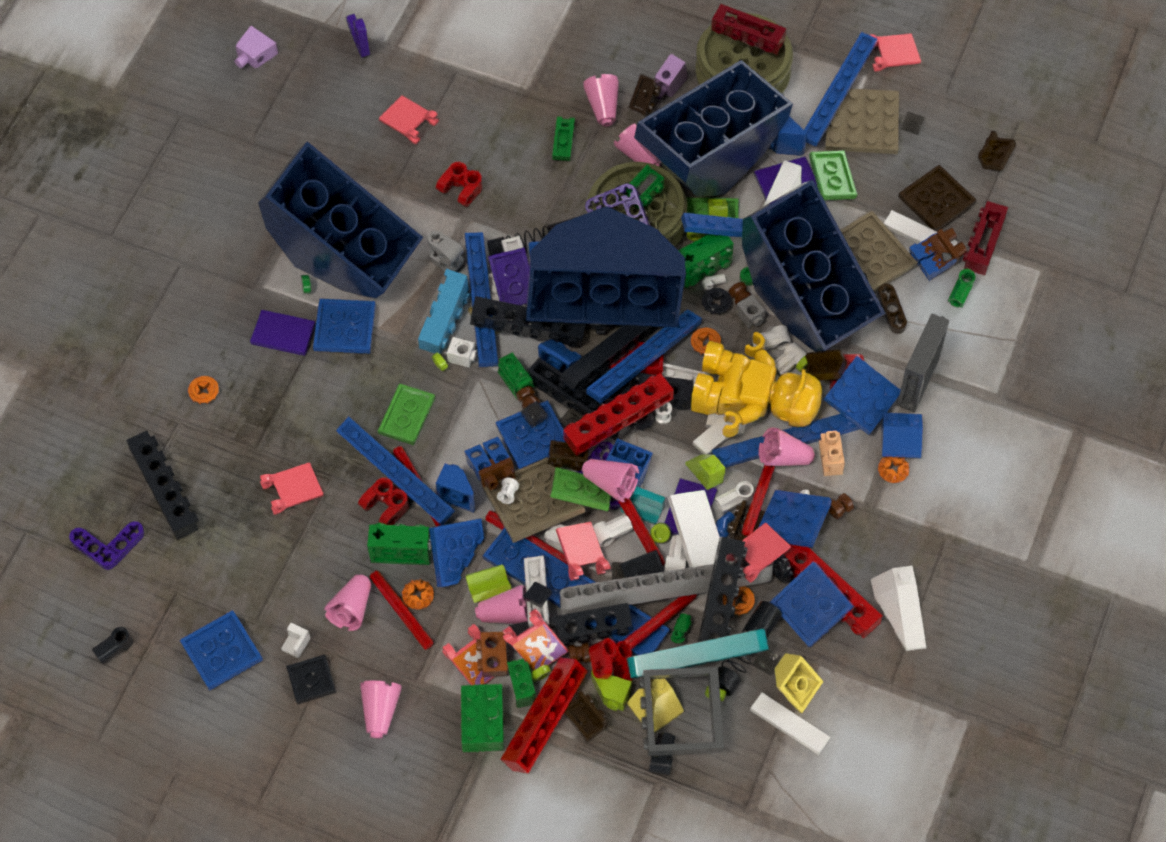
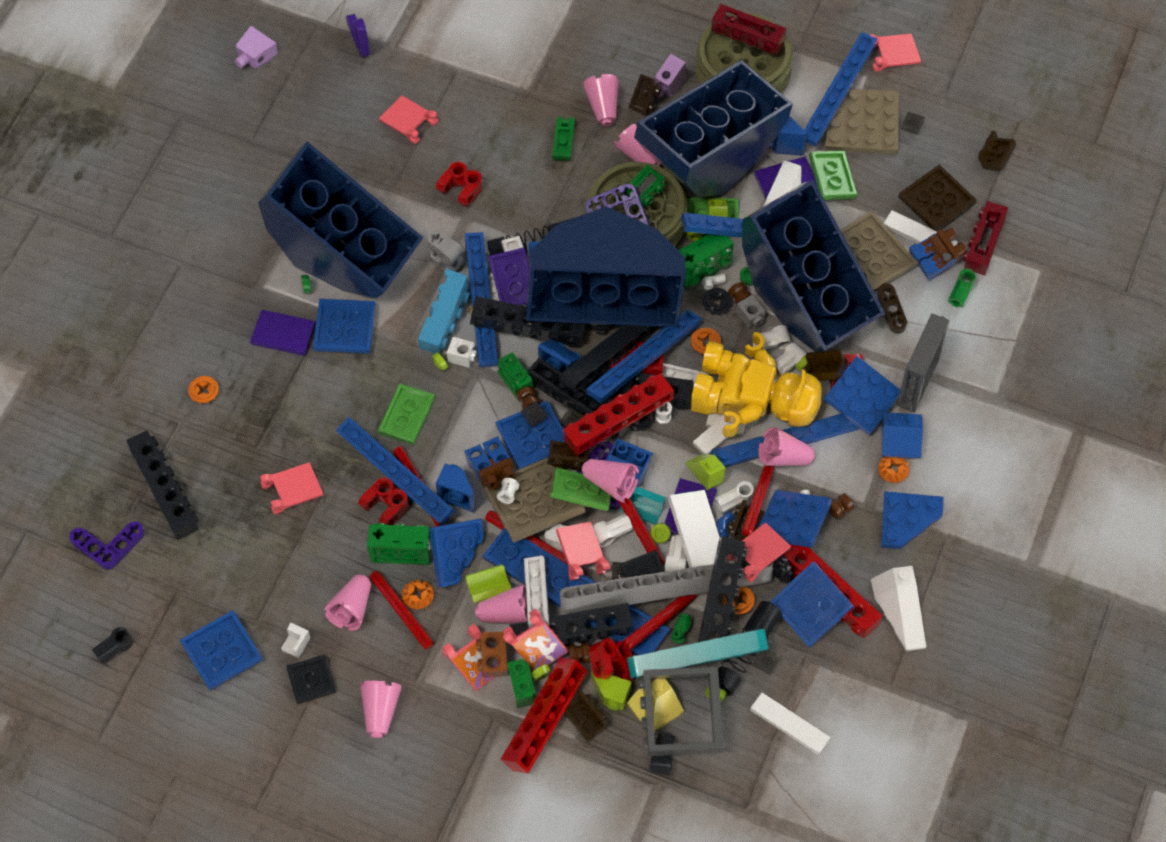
green piece [461,684,504,752] -> none
black tile [524,581,552,608] -> none
light yellow slope [774,653,823,713] -> none
light nougat hips [818,431,845,476] -> none
none -> blue plate [881,491,943,549]

